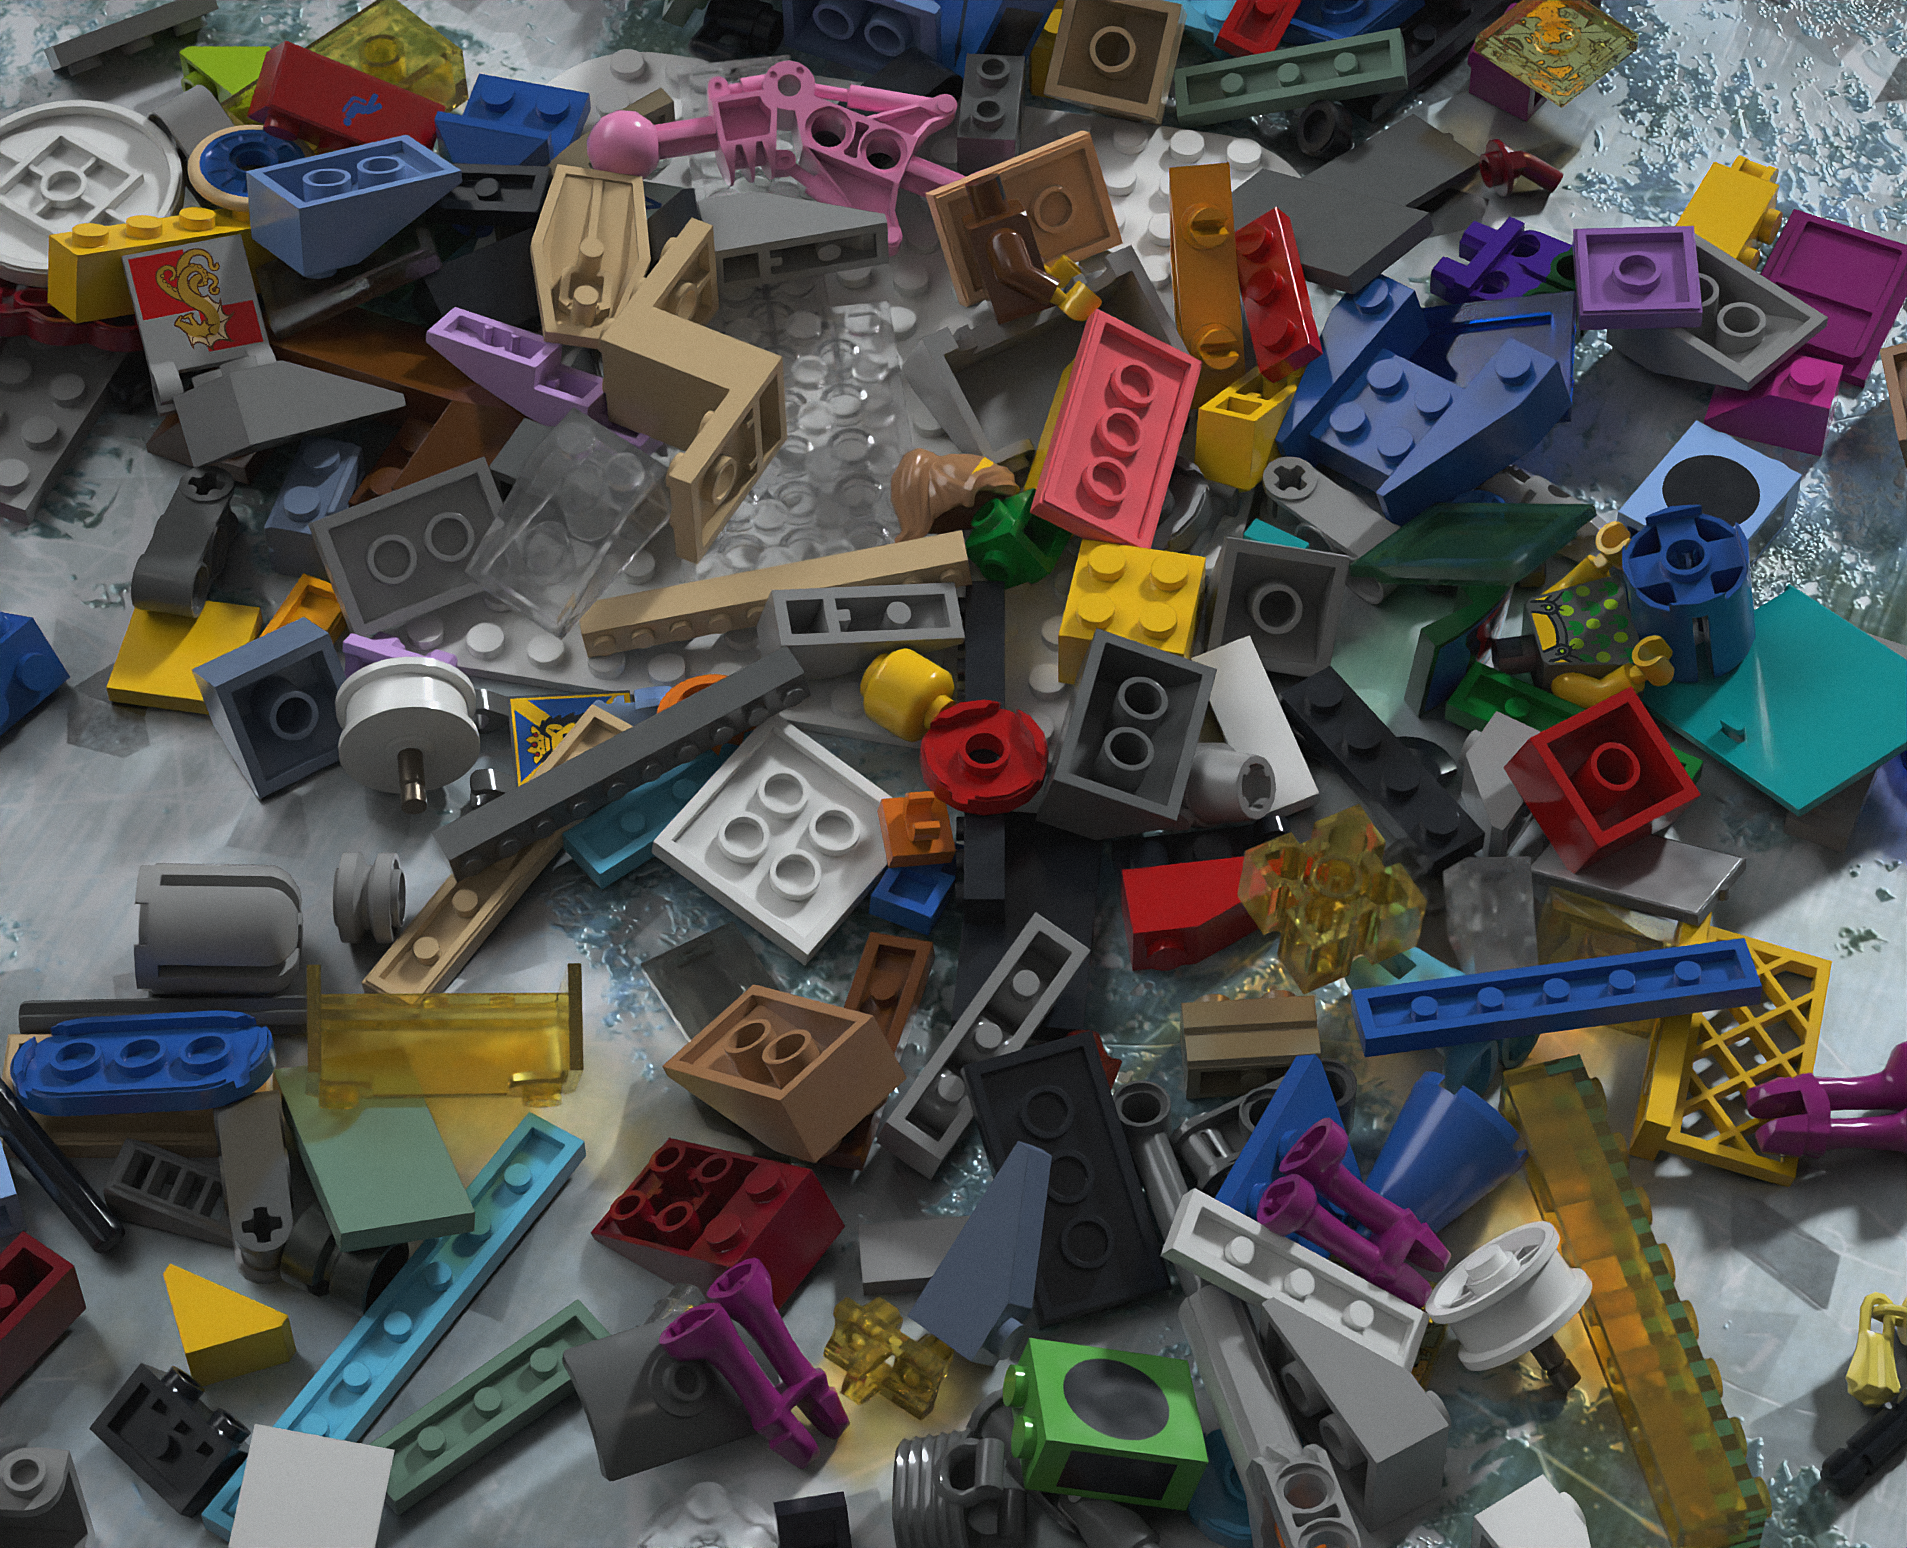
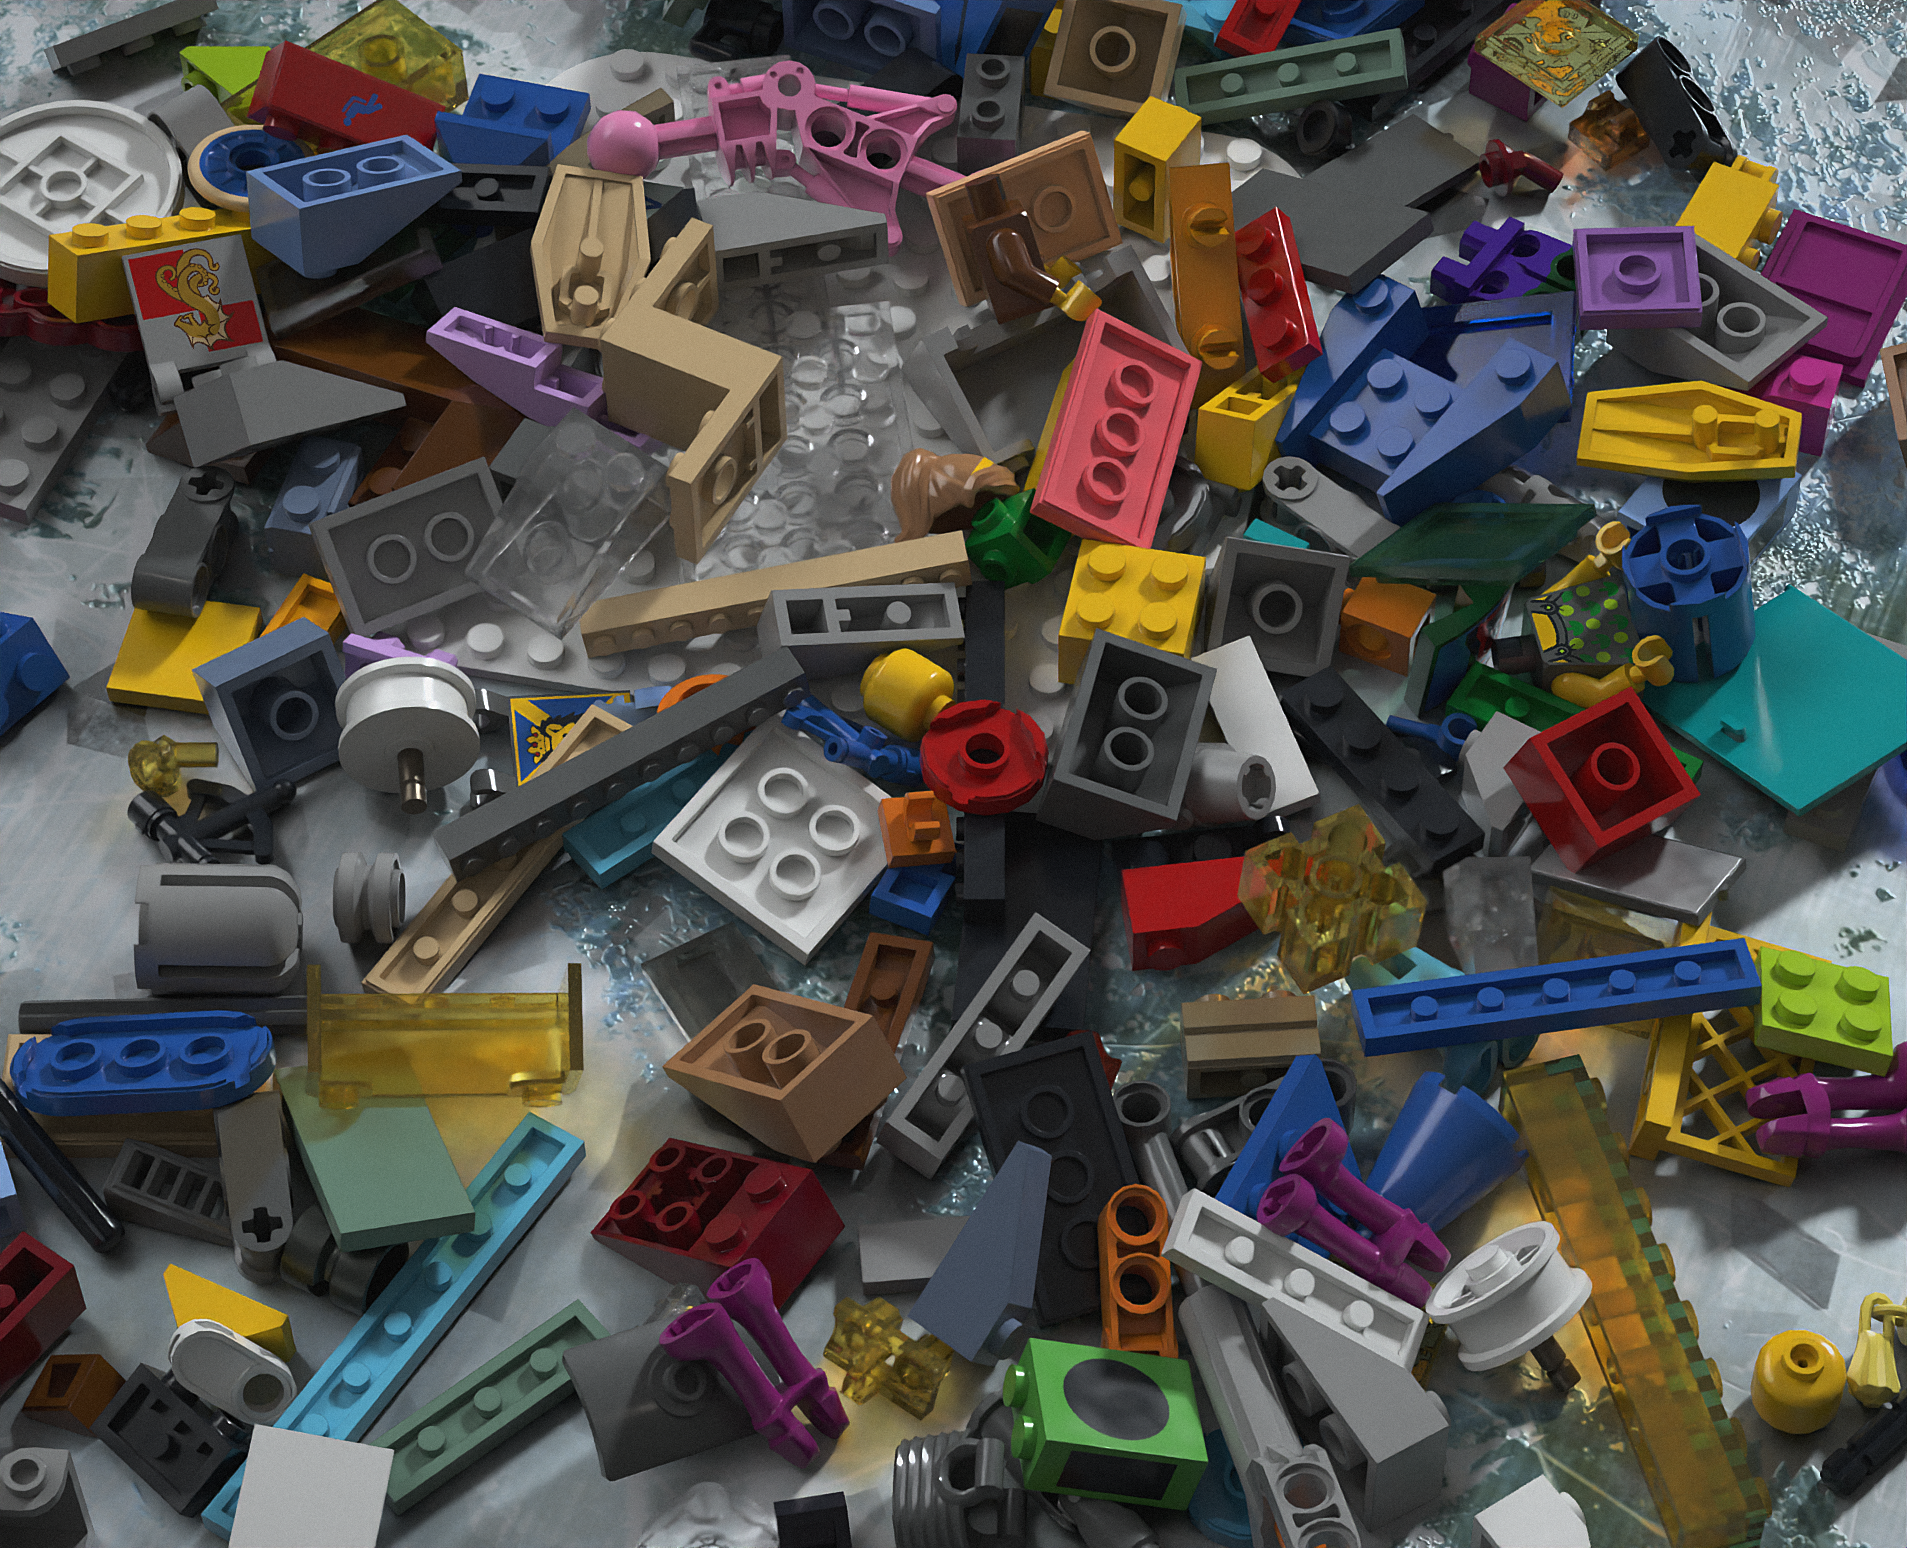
none -> reddish brown slope [21,1354,126,1437]
none -> black piece [127,778,297,865]
none -> clear yellow plate [128,735,219,798]
none -> white piece [168,1319,297,1426]
none -> blue piece [781,694,924,787]
none -> orange piece [1097,1184,1178,1359]
none -> yellow brick [1113,96,1202,244]
none -> orange brick [1338,568,1437,677]
none -> blue hand [1386,713,1477,762]
none -> clear orange tile [1568,90,1650,172]
none -> yellow piece [1576,380,1802,483]
none -> black piece [1615,36,1738,184]
none -> yellow head [1750,1330,1847,1434]
none -> lime plate [1754,946,1893,1077]

